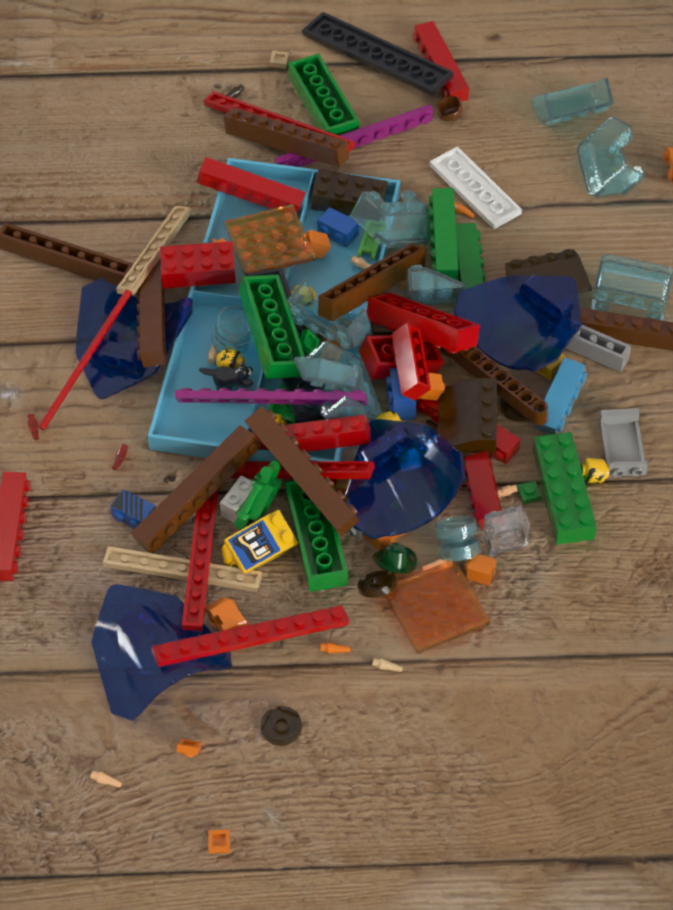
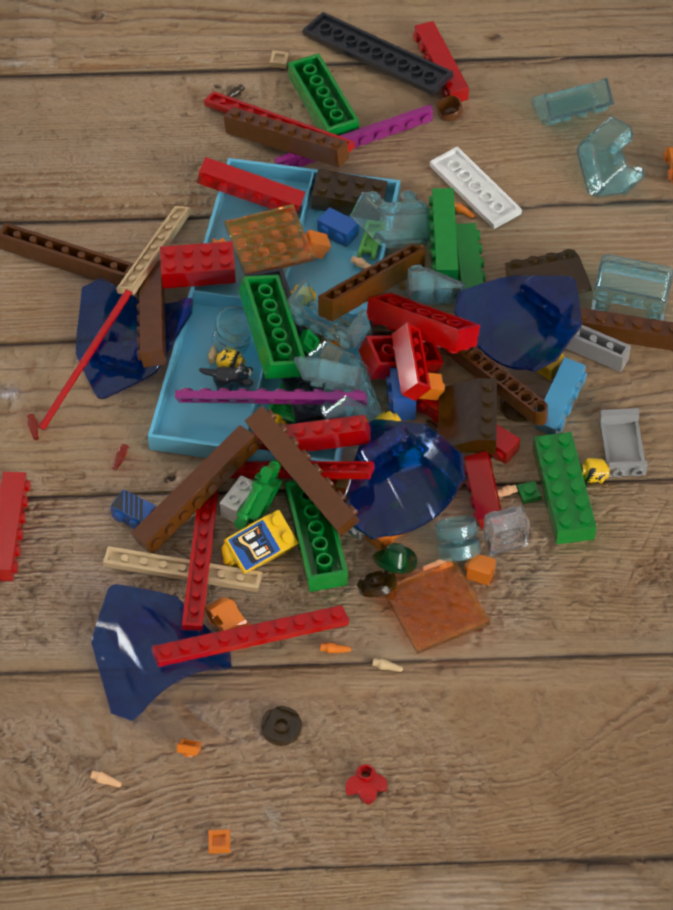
none -> red plate [345,764,388,805]

